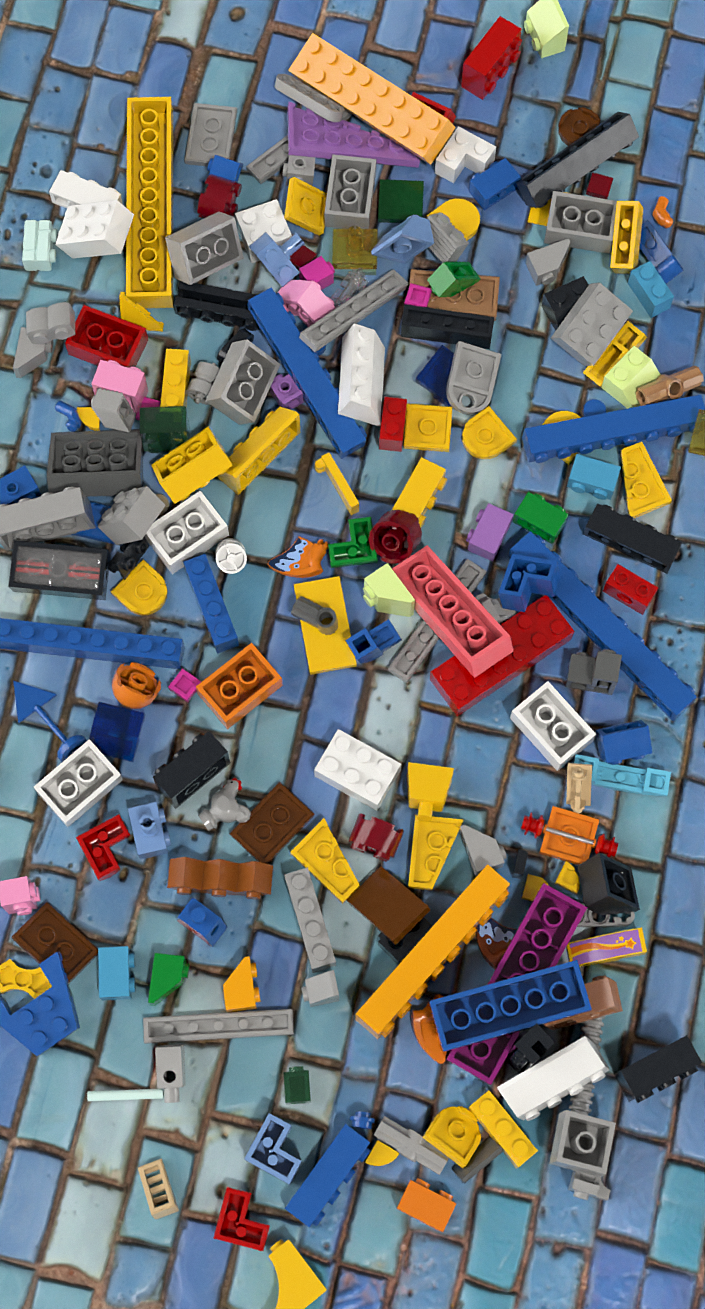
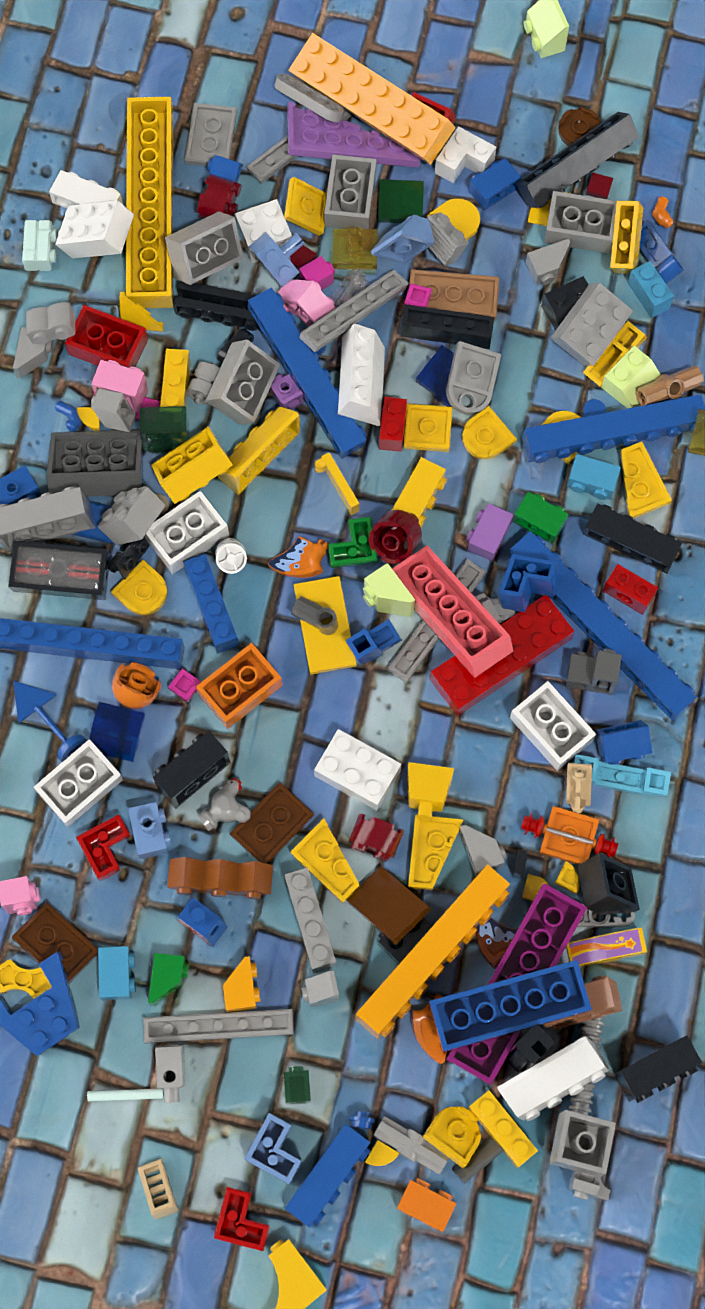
light grey brick [283,155,315,186] -> none
green slope [427,262,481,297] -> none
red brick [461,16,522,100] -> none

